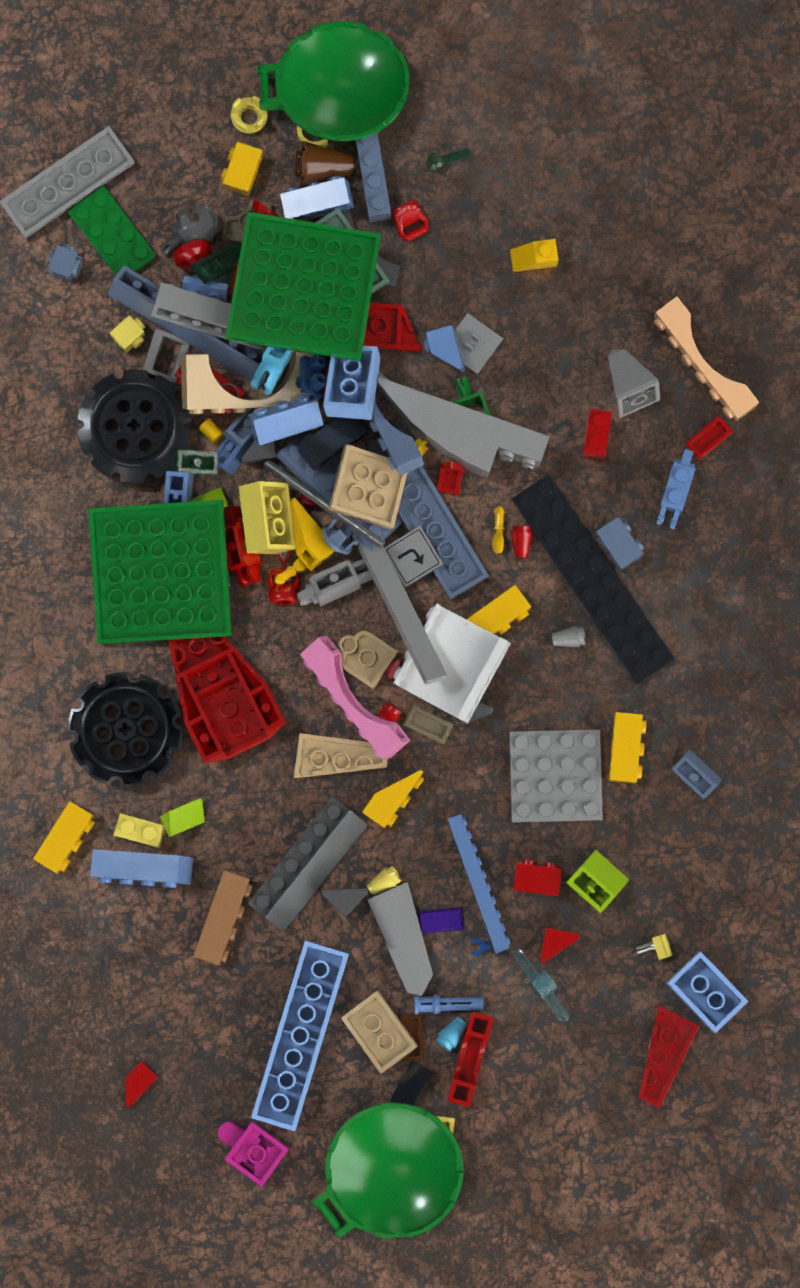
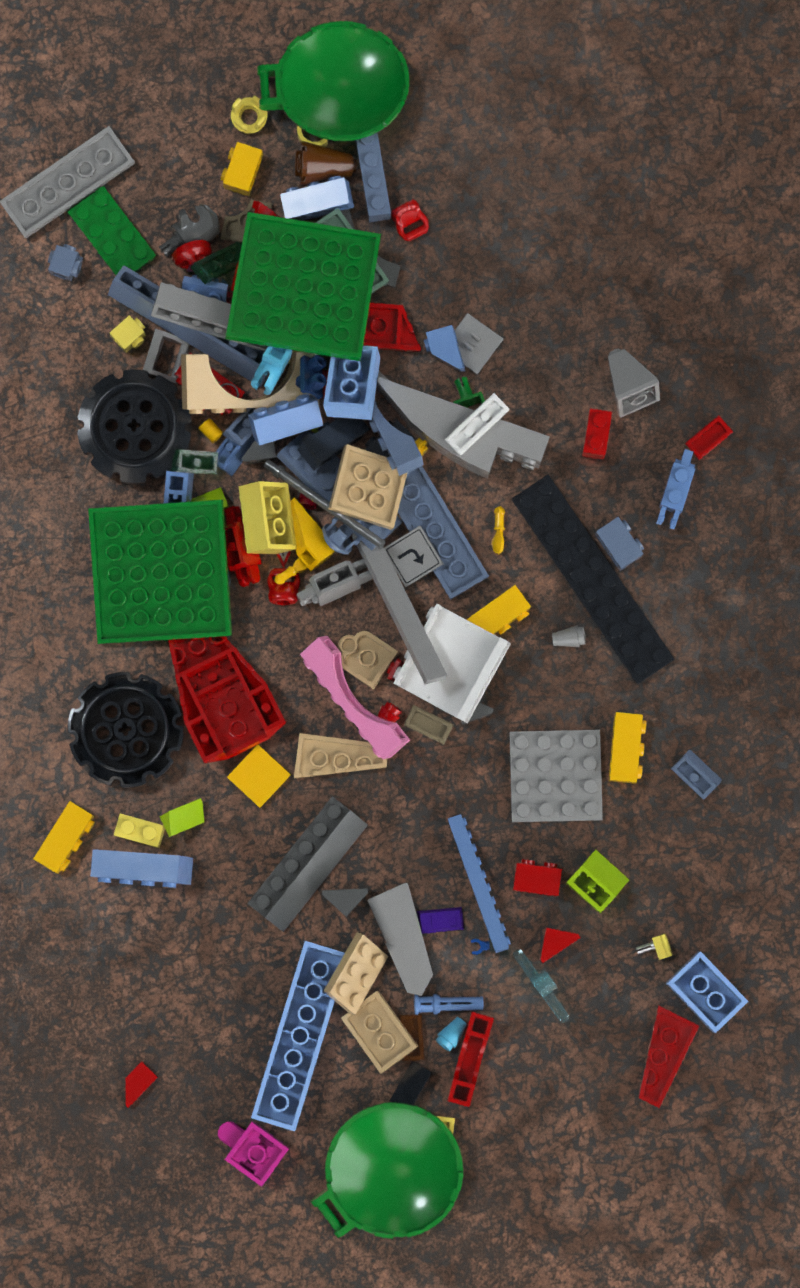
medium nougat brick [193,870,253,966] -> none
yellow slope [362,770,424,829] -> none
light yellow cone [367,866,402,896] -> none
clear green piece [426,148,471,172] -> none
red tile [437,462,466,496] -> none
yellow slope [510,239,559,272] -> none
red cone [510,526,533,558] -> none
light nougat arch [654,297,759,422] -> none
none -> yellow tile [227,745,291,808]
none -> tan plate [324,932,388,1015]
none -> white tile [445,393,510,457]

